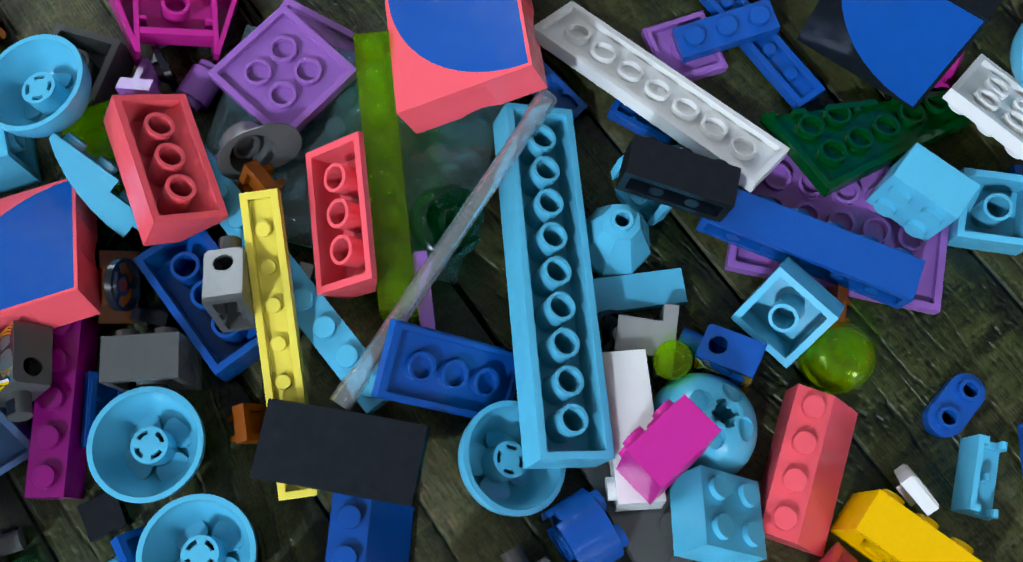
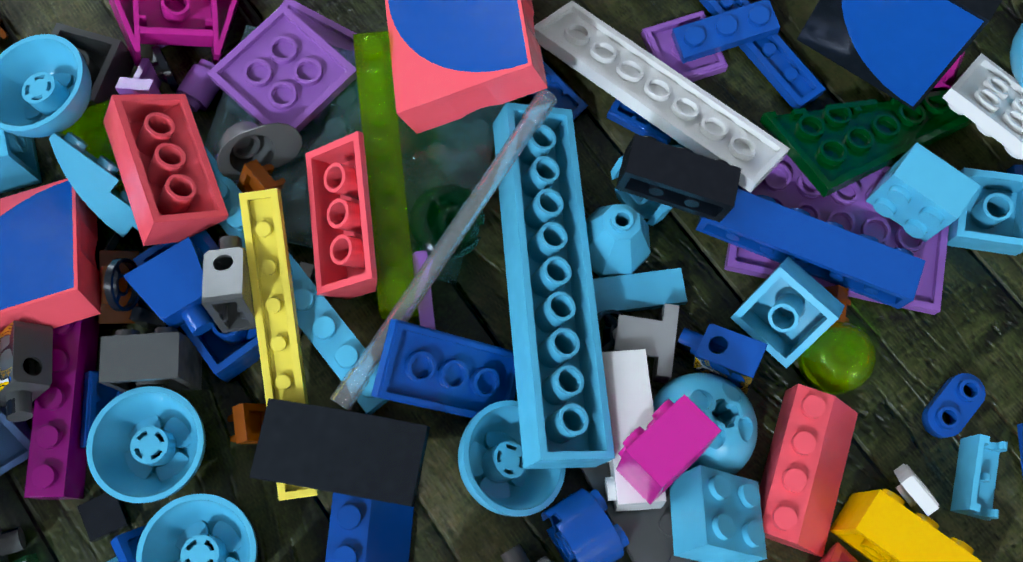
clear neon green tile [653,340,693,380] -> none
none -> blue torso [123,237,214,336]

